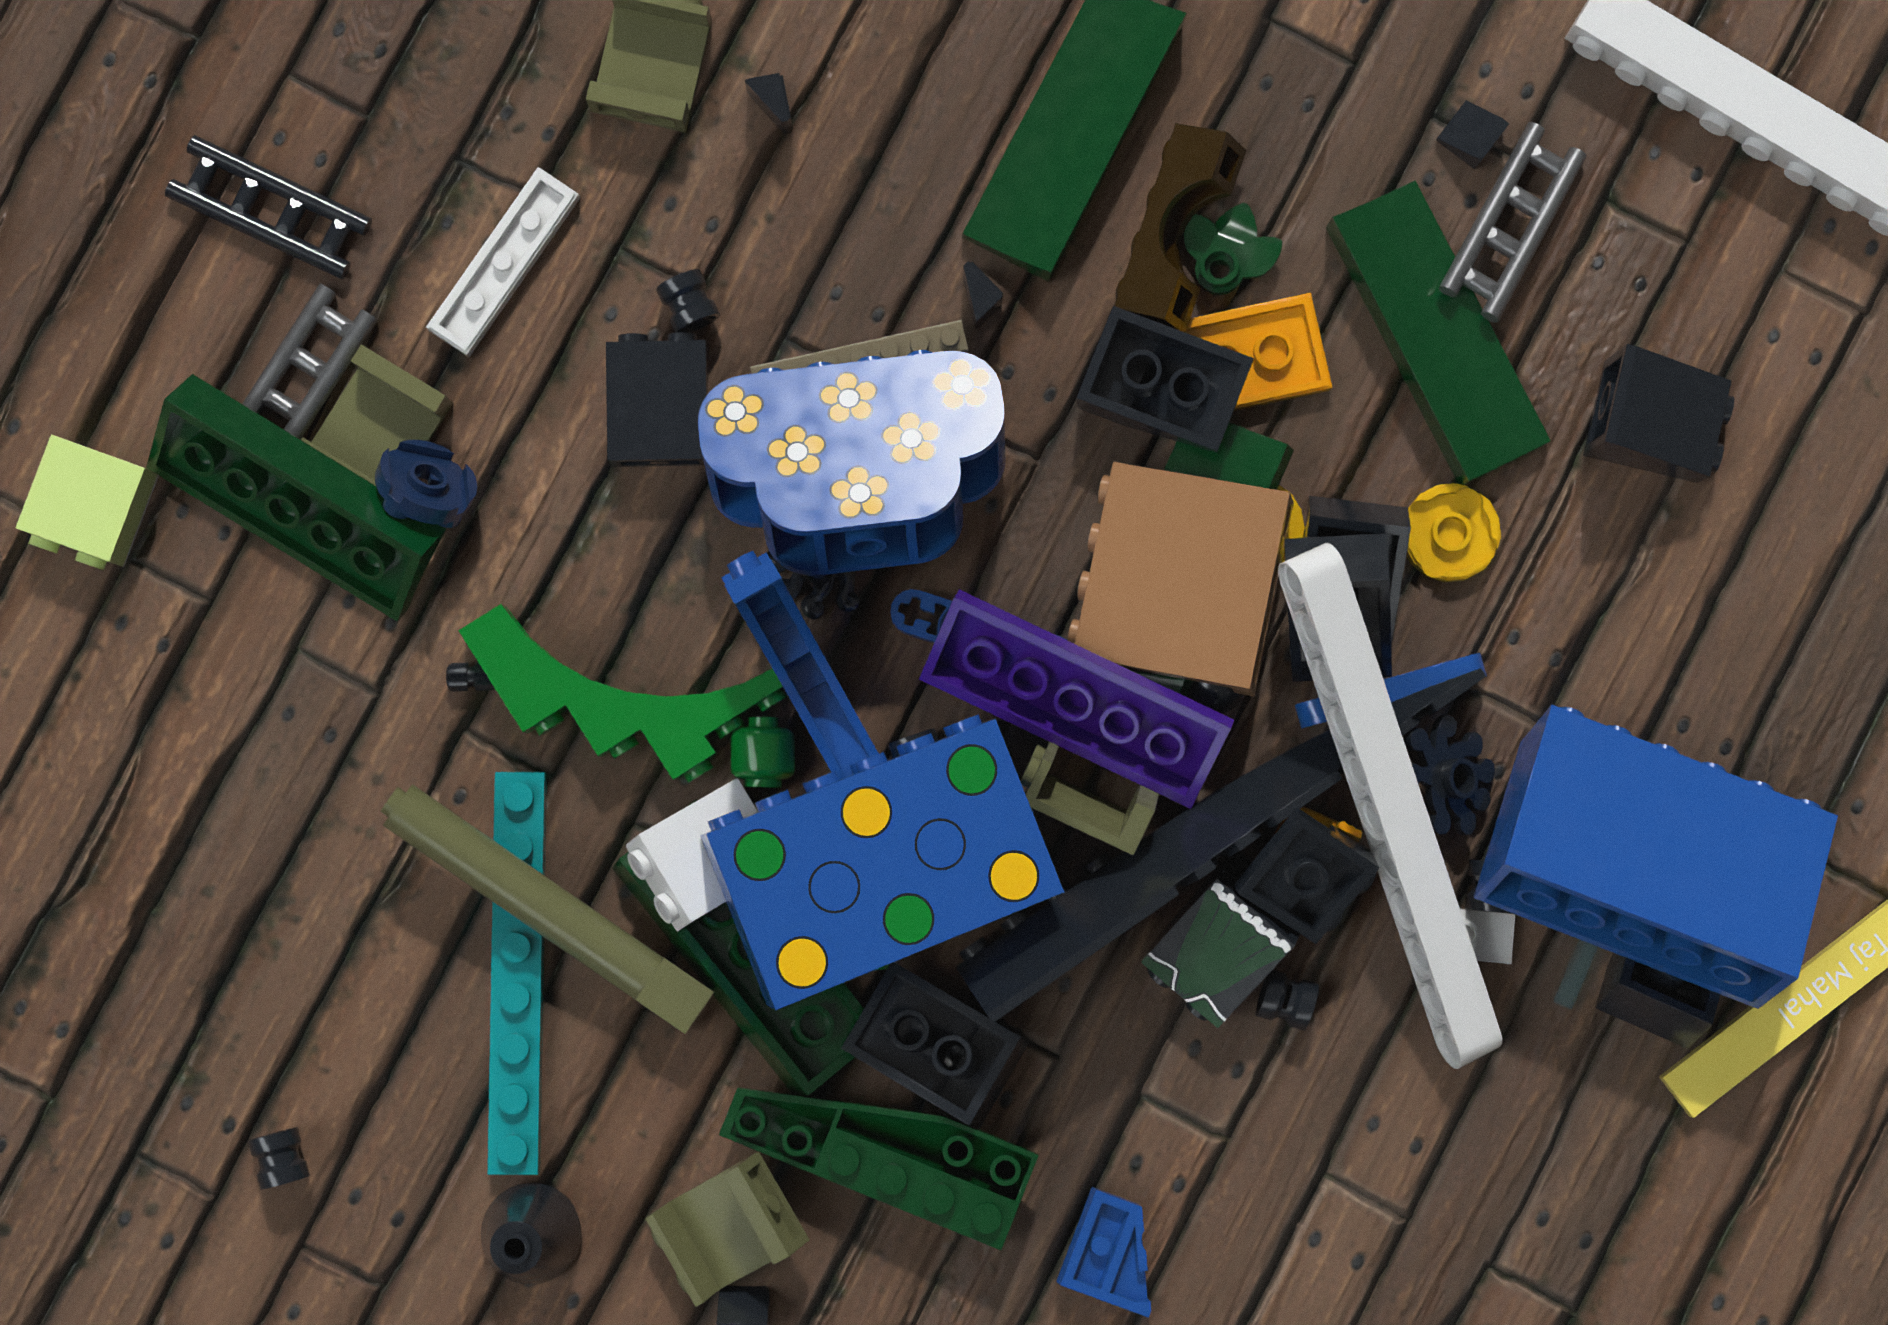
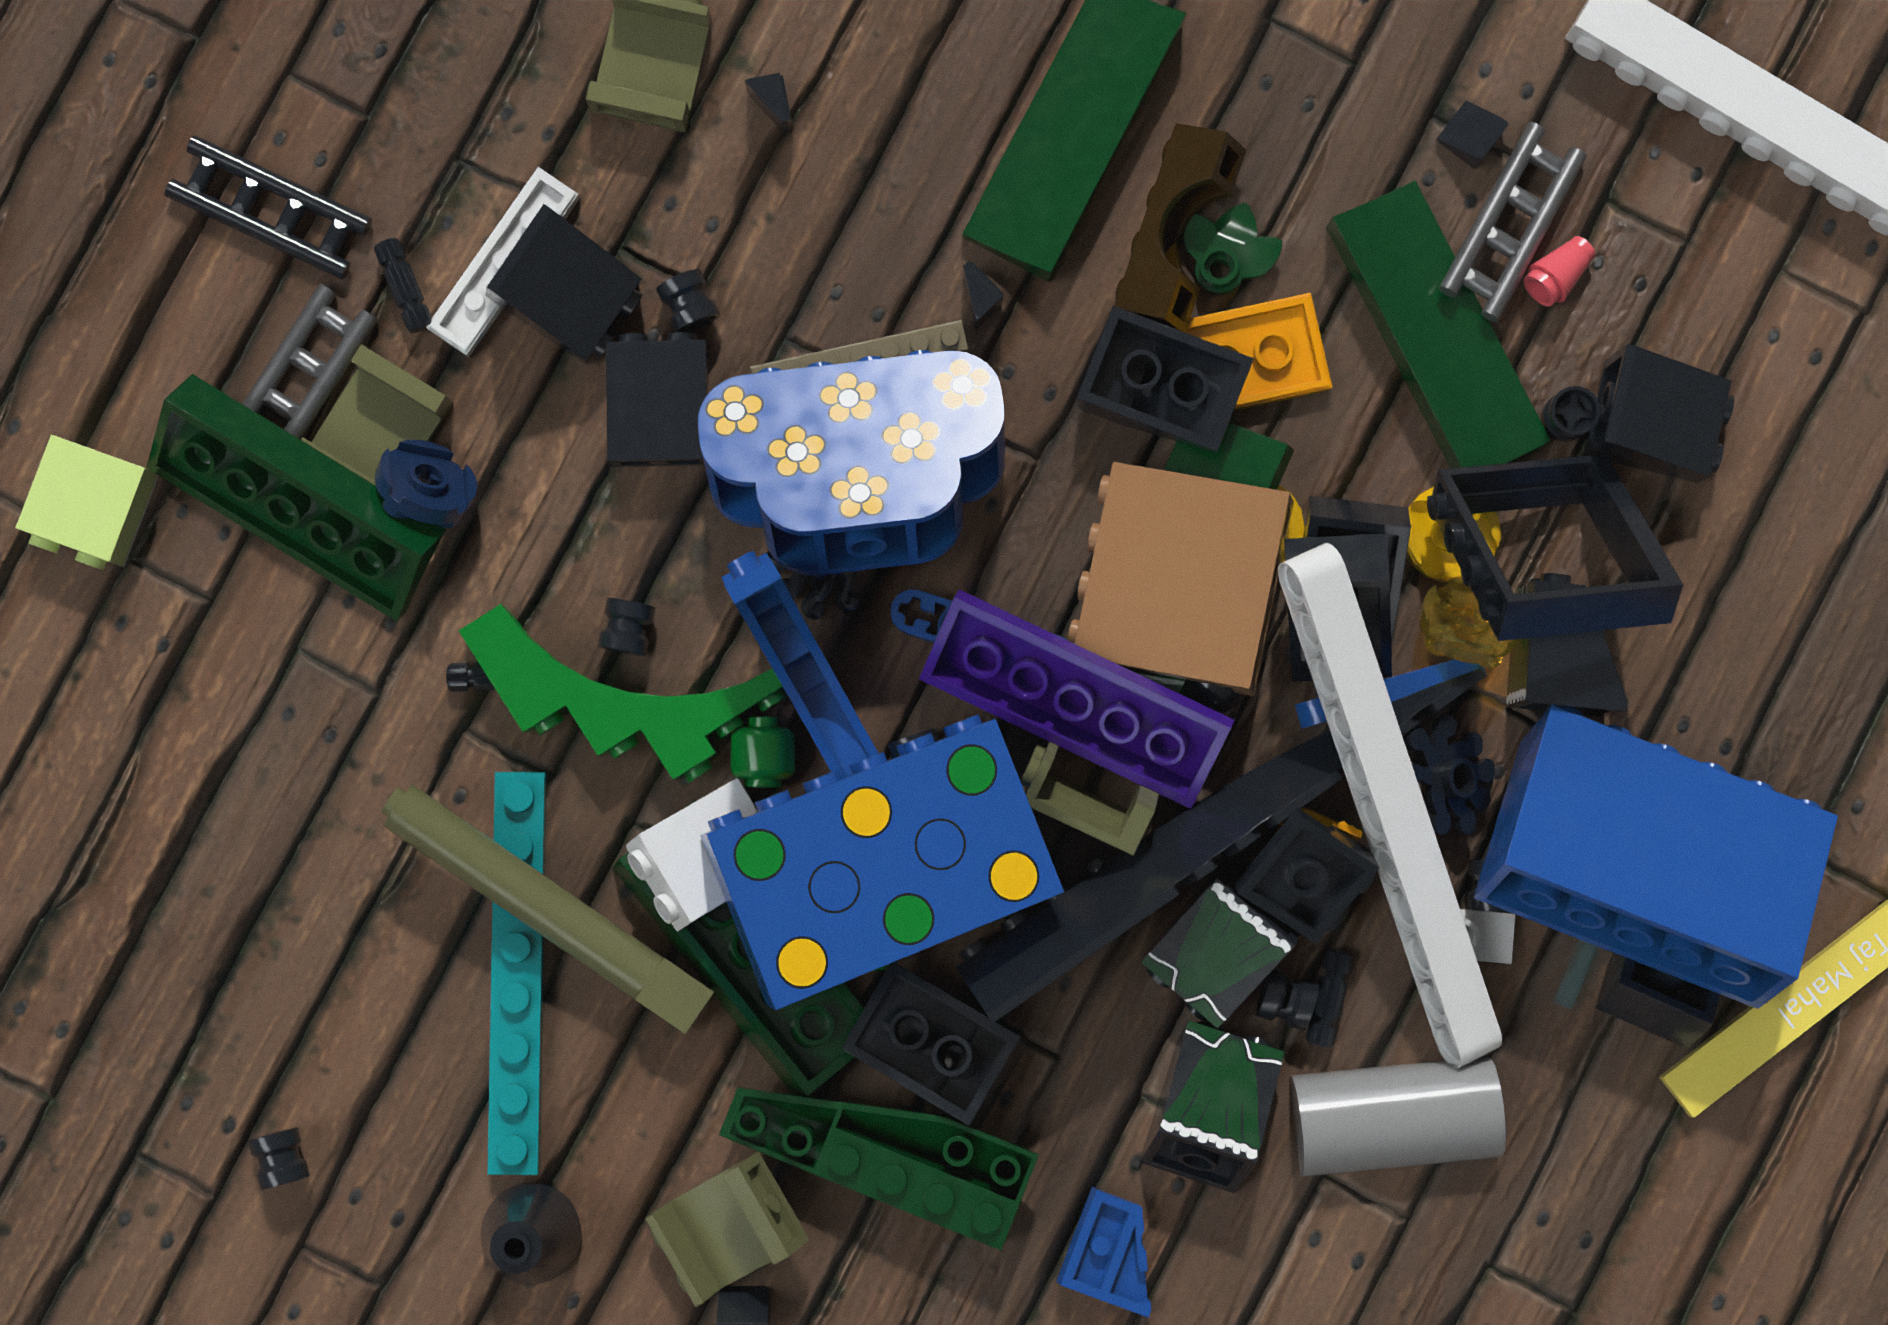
none -> black axle [374,238,432,333]
none -> black slope [485,204,643,363]
none -> black wheel [597,598,656,657]
none -> slope [1139,1020,1285,1193]
none -> light grey brick [1290,1056,1506,1177]
none -> black axle [1306,949,1354,1048]
none -> clear yellow plate [1419,578,1517,668]
none -> black window [1427,454,1684,641]
none -> black slope [1506,573,1628,717]
none -> coral cone [1523,236,1596,307]
none -> black wheel [1541,386,1600,442]

